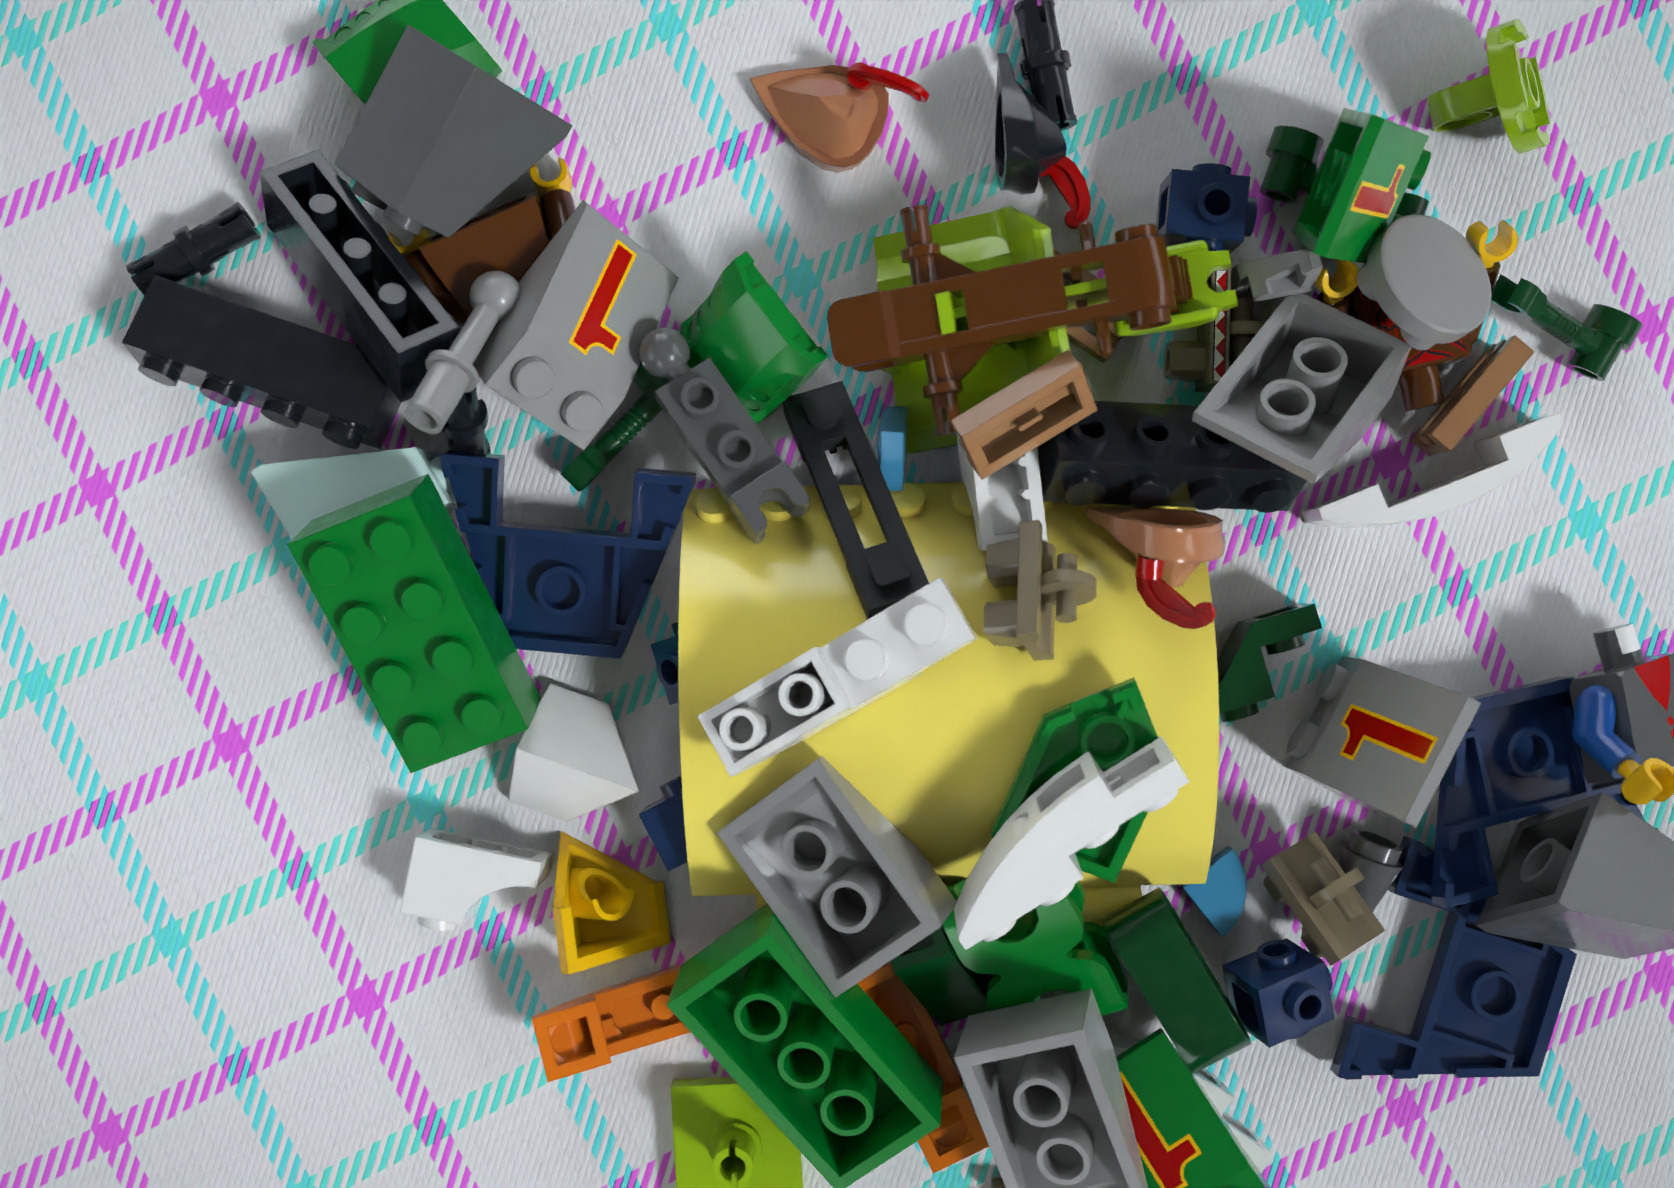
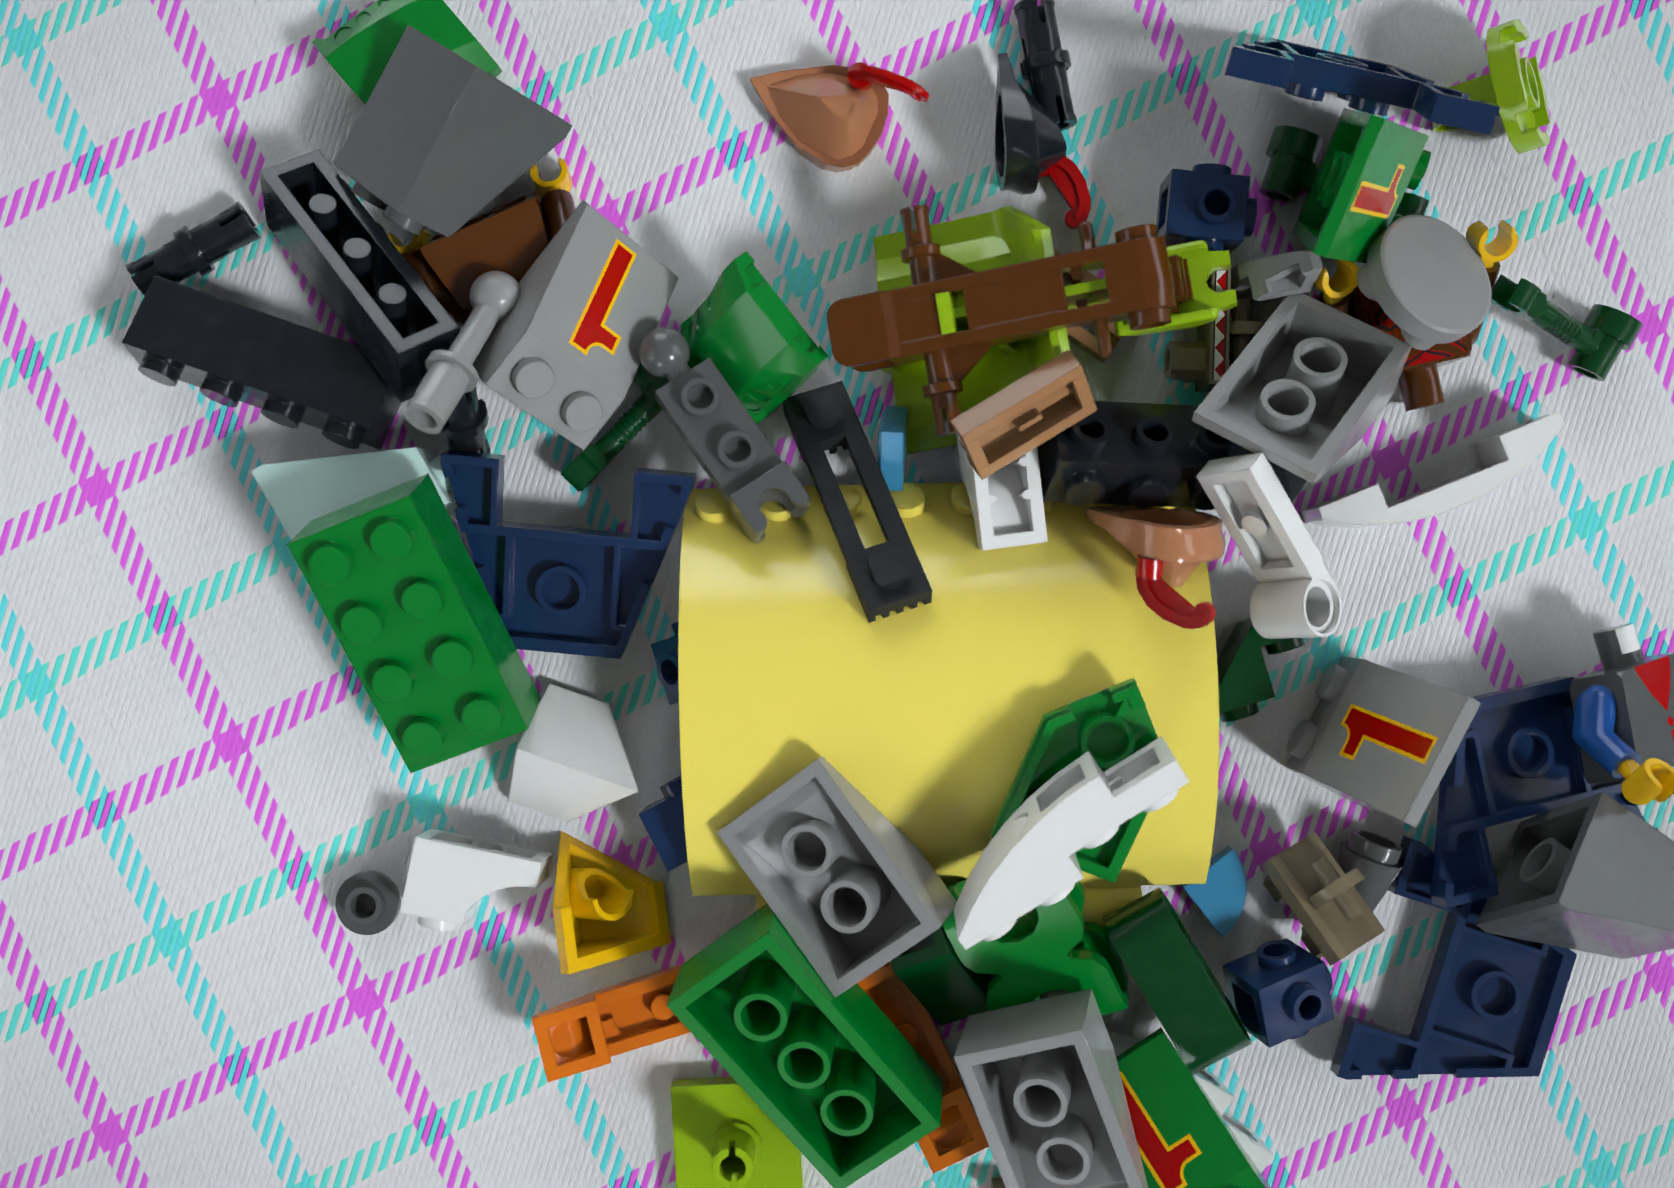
white slope [698,577,978,777] -> none
dark tan hips [983,520,1097,661] -> none
medium nougat tile [1409,335,1535,456] -> none
none -> dark grey plate [335,871,401,935]
none -> white plate [1196,452,1342,639]
none -> dark blue wing [1224,38,1500,135]

